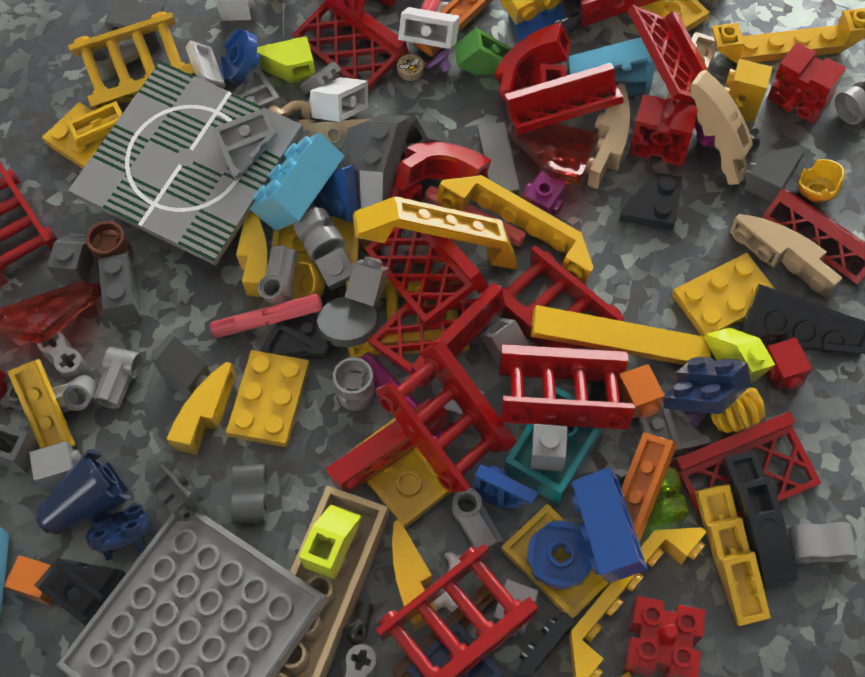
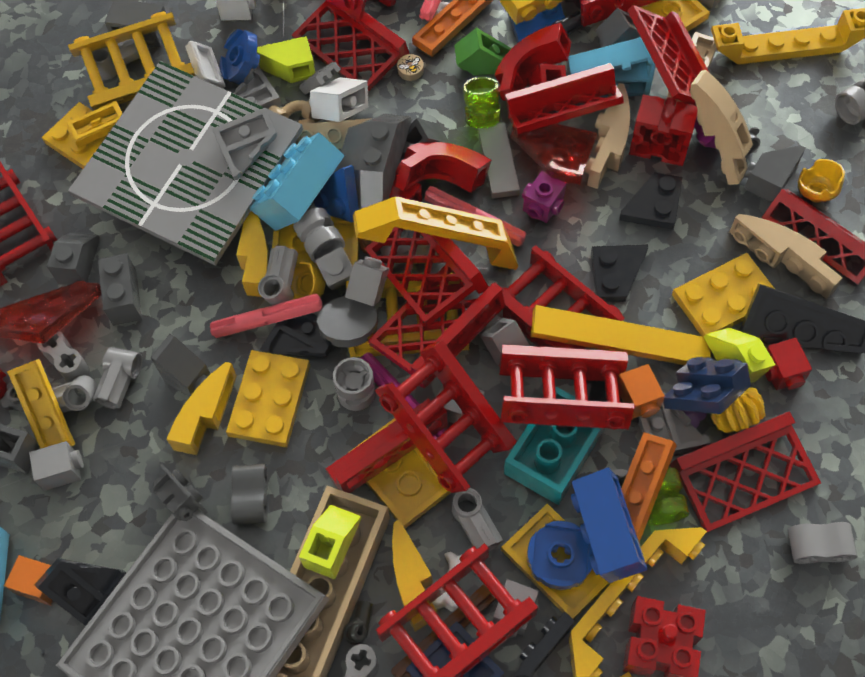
dark blue cone [36,449,130,534] -> none
copper wheel [86,221,134,265] -> none
dark blue plate [86,504,152,561] -> none
white brick [398,7,460,49] -> none
medium lavender plant [426,48,453,72] -> none
yellow slope [436,175,594,285] -> none
blue wing [474,464,538,510] -> none
light grey brick [530,424,567,471] -> none
yellow slope [695,484,771,626] -> none
black slope [722,450,797,589] -> none
yellow brick [724,59,772,123] -> none
red brick [767,42,846,124] -> none
none -> clear neon green wheel [463,77,500,128]
none -> black wing [591,244,648,302]
none -> dark grey slope [595,8,641,47]

